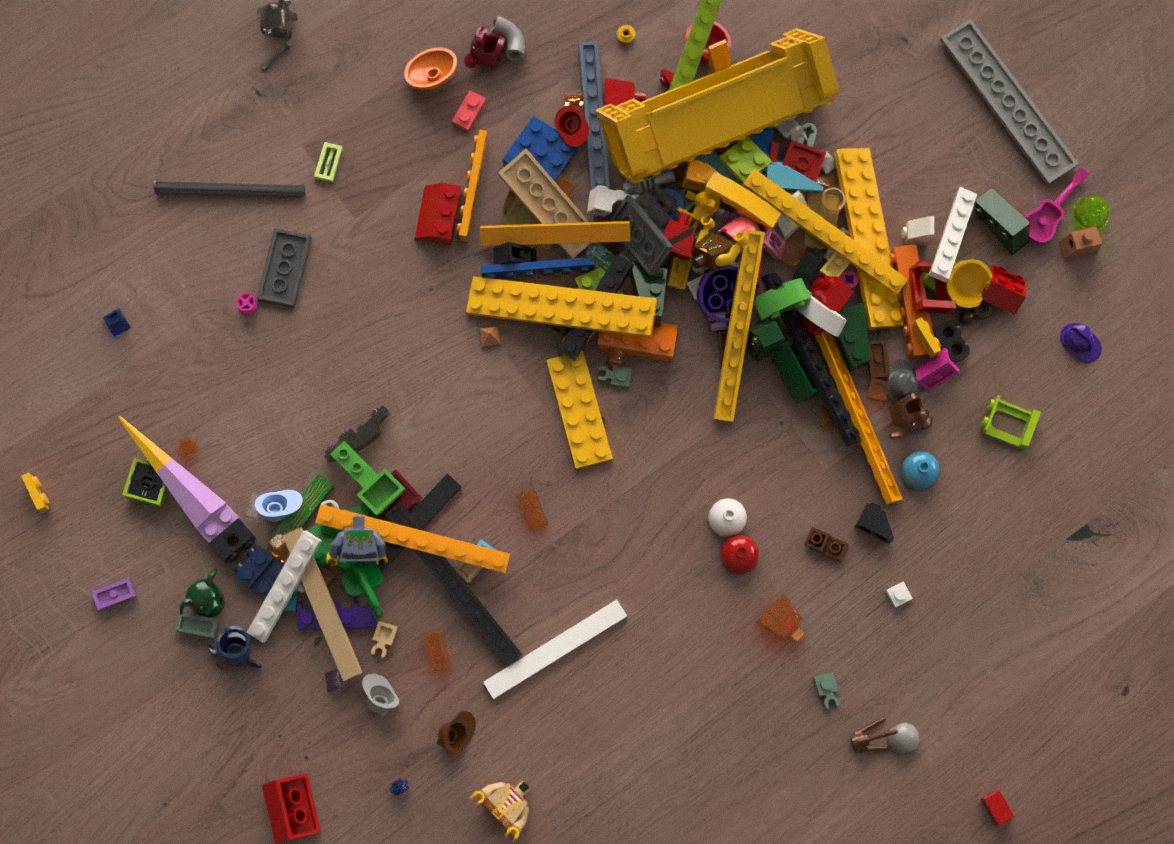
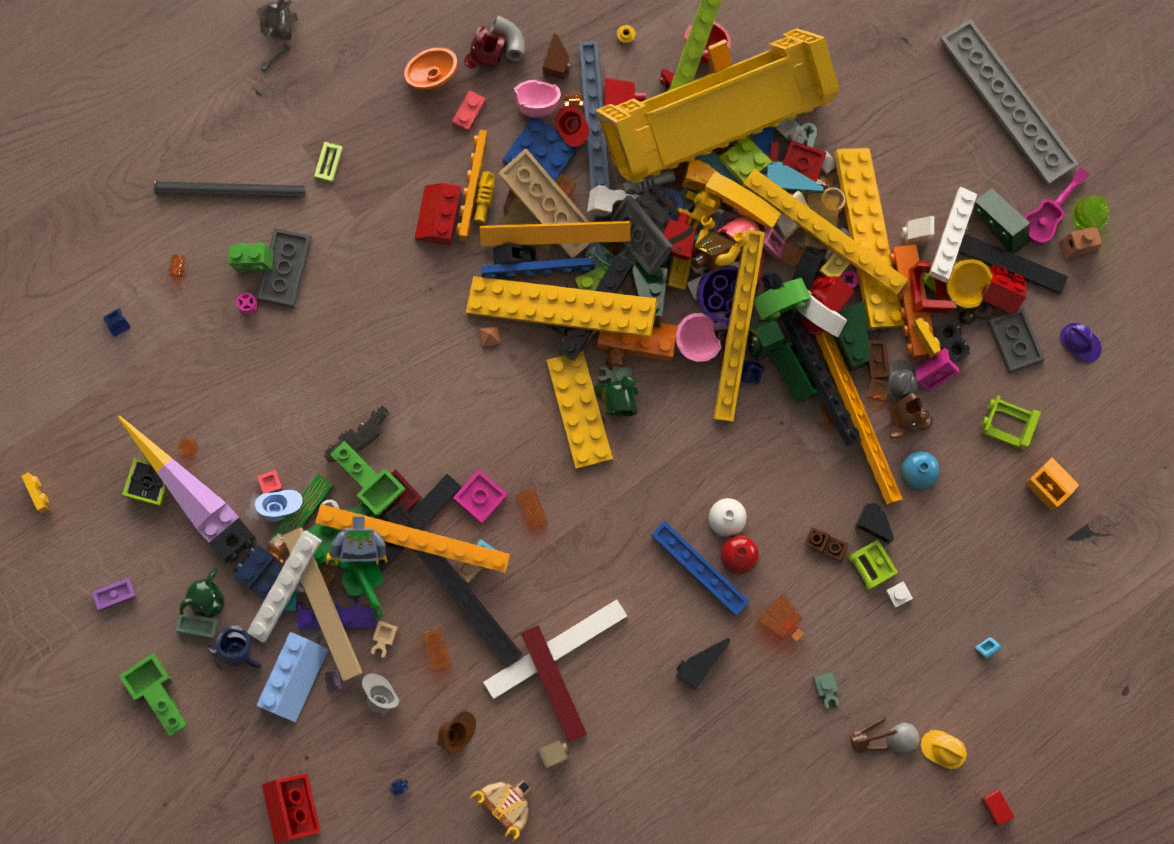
none -> bright green plate [119,653,188,737]
none -> clear orange piece [169,255,185,277]
none -> bright green brick [228,242,274,272]
none -> light blue slope [256,632,329,723]
none -> coral plate [257,470,283,494]
none -> dark pink plate [453,469,508,524]
none -> yellow hinge [474,171,495,224]
none -> bright pink cylinder [514,80,561,118]
none -> dark red tile [520,625,587,742]
none -> dark tan slope [538,740,570,769]
none -> reddish brown slope [543,34,572,80]
none -> dark green piece [594,376,639,417]
none -> blue plate [651,521,750,616]
none -> bright pink cylinder [675,313,721,362]
none -> black slope [676,638,731,689]
none -> clear blue slope [740,360,764,384]
none -> lime plate [848,539,898,591]
none -> yellow piece [921,730,967,769]
none -> black tile [958,234,1068,294]
none -> medium azure slope [975,637,1002,659]
none -> dark grey tile [987,308,1045,373]
none -> light orange slope [1025,457,1079,511]

